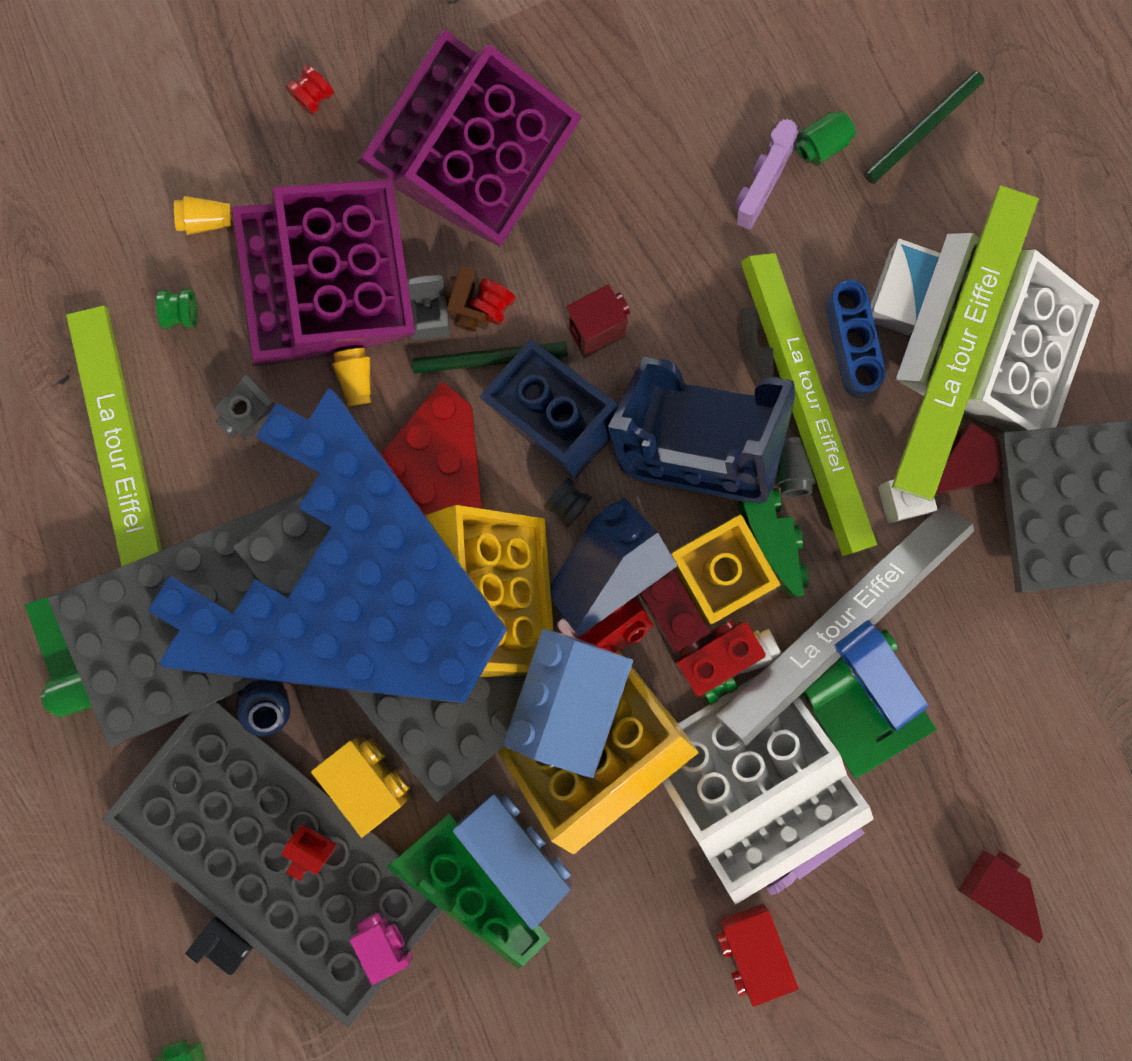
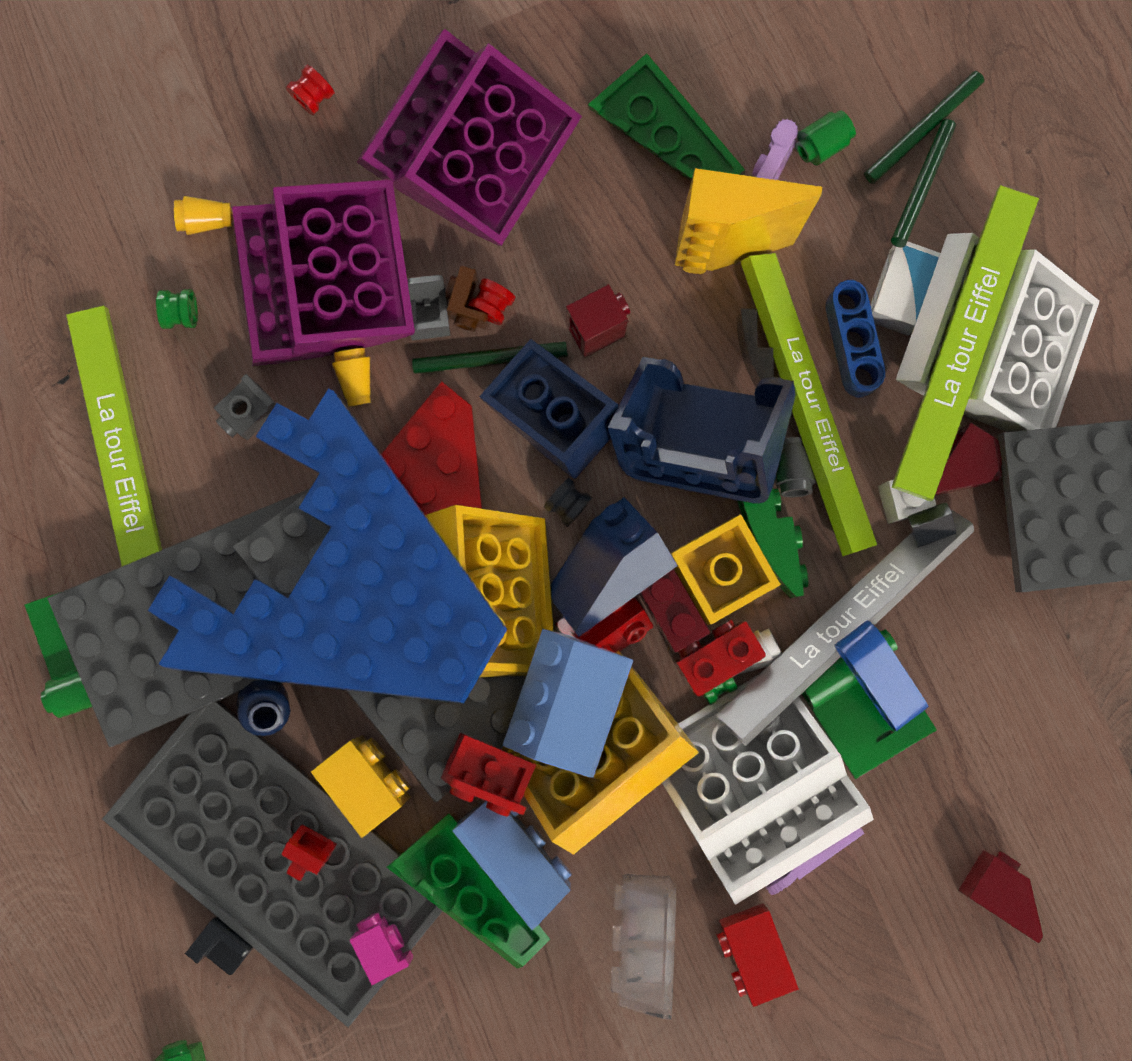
none -> red bracket [441,732,536,817]
none -> green wing [588,53,745,181]
none -> clear slope [611,874,676,1020]
none -> yellow slope [674,168,822,274]
none -> dark green bar [891,119,956,248]
none -> black tile [908,502,956,548]

